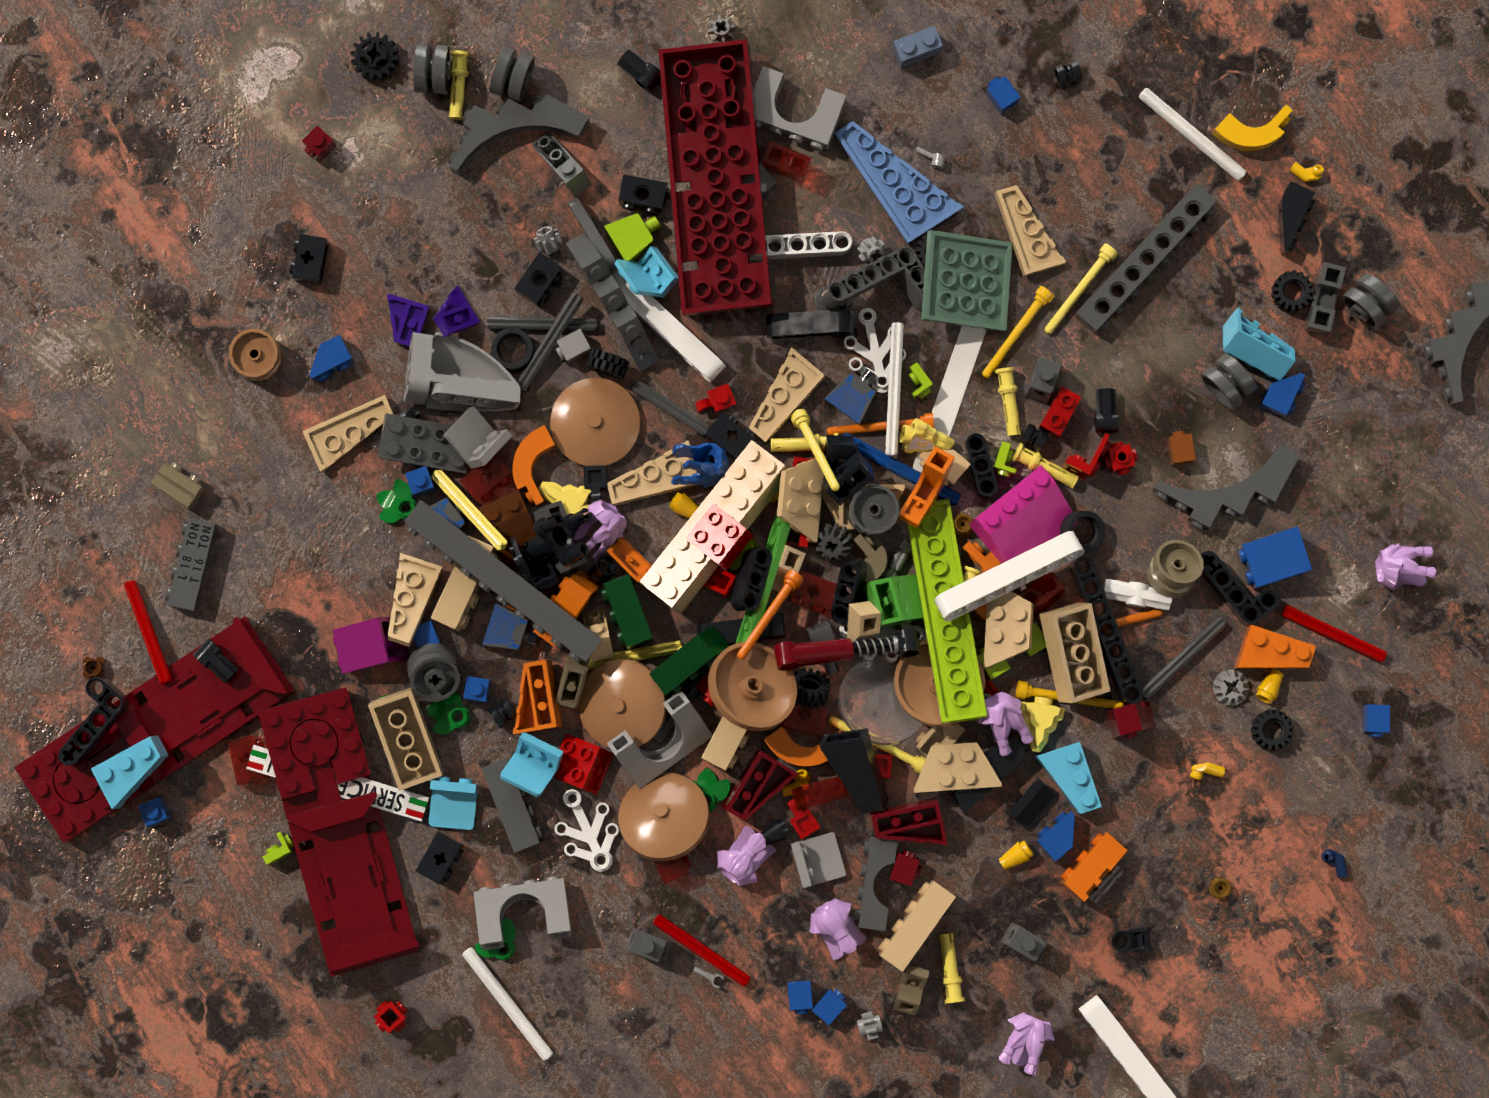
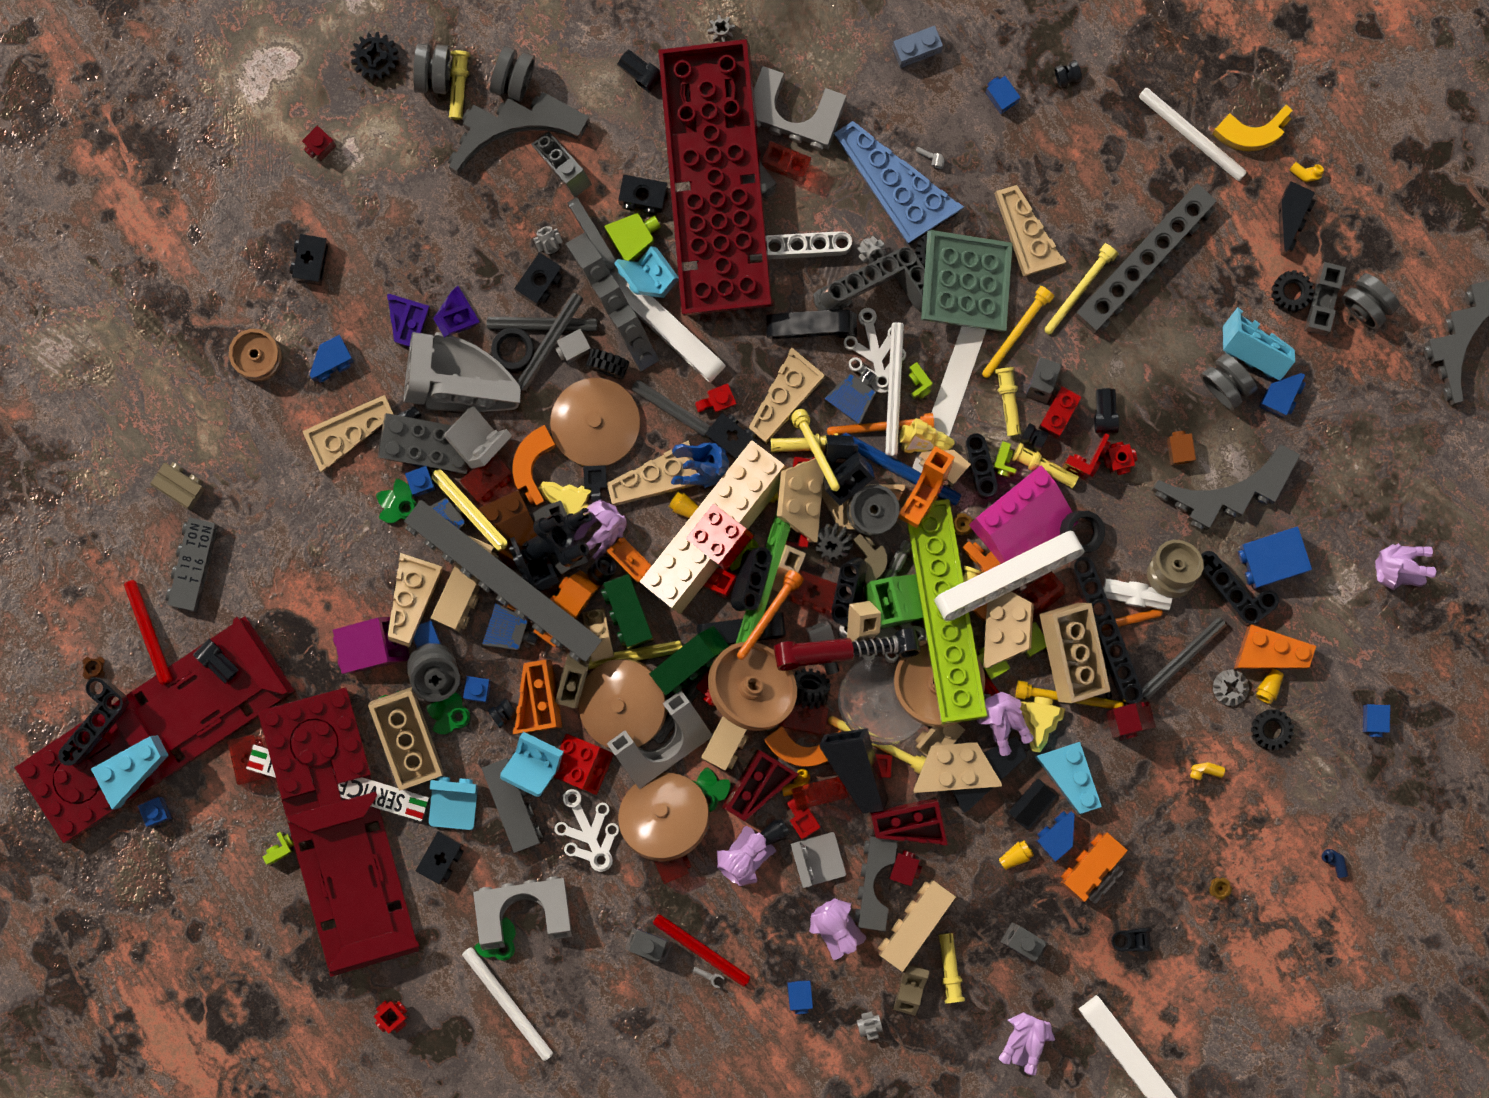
blue brick [811,989,847,1025] -> none
red axle [1281,605,1387,663] -> none

